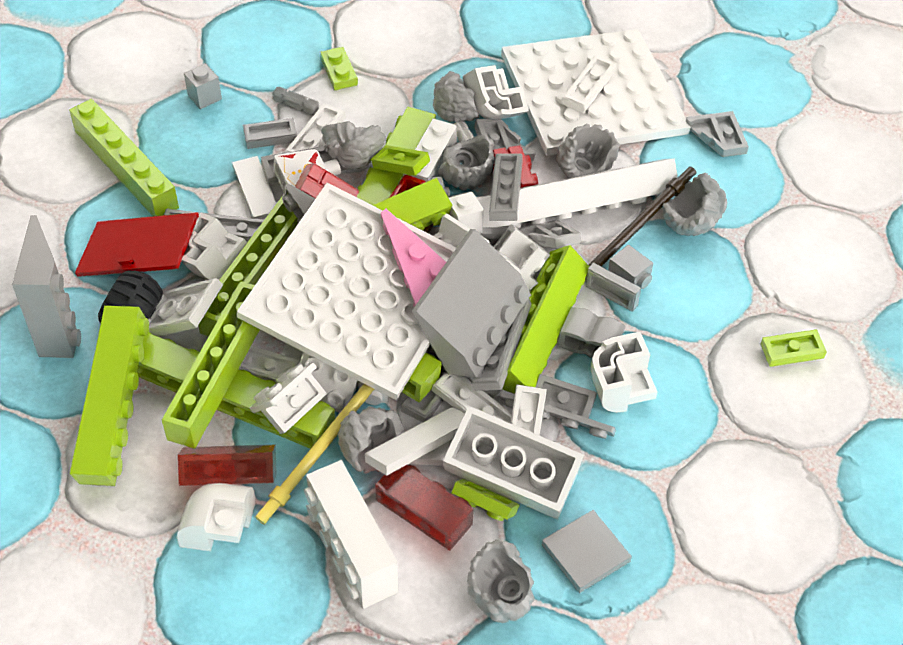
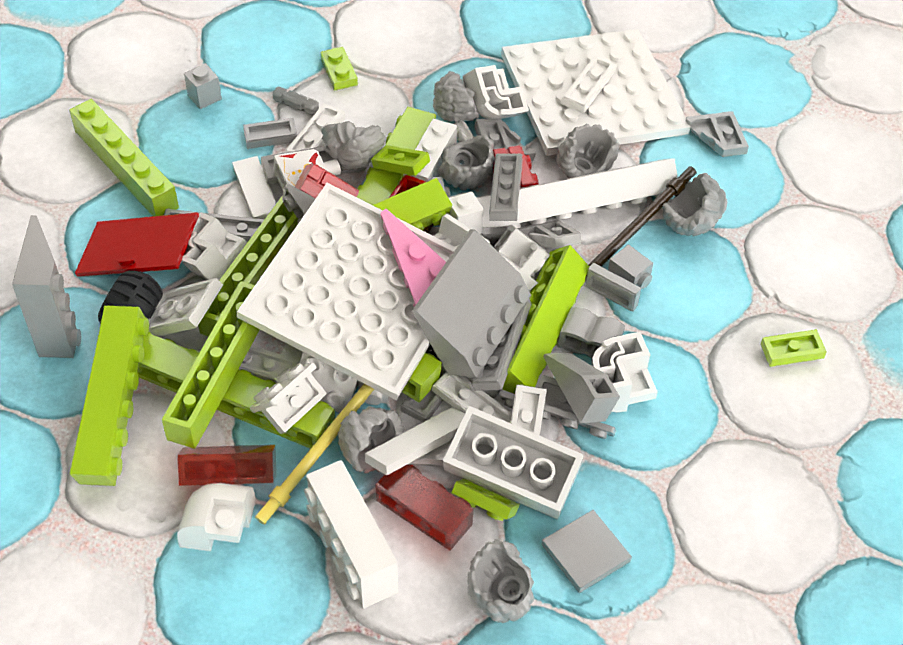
none -> light grey slope [543,353,620,423]

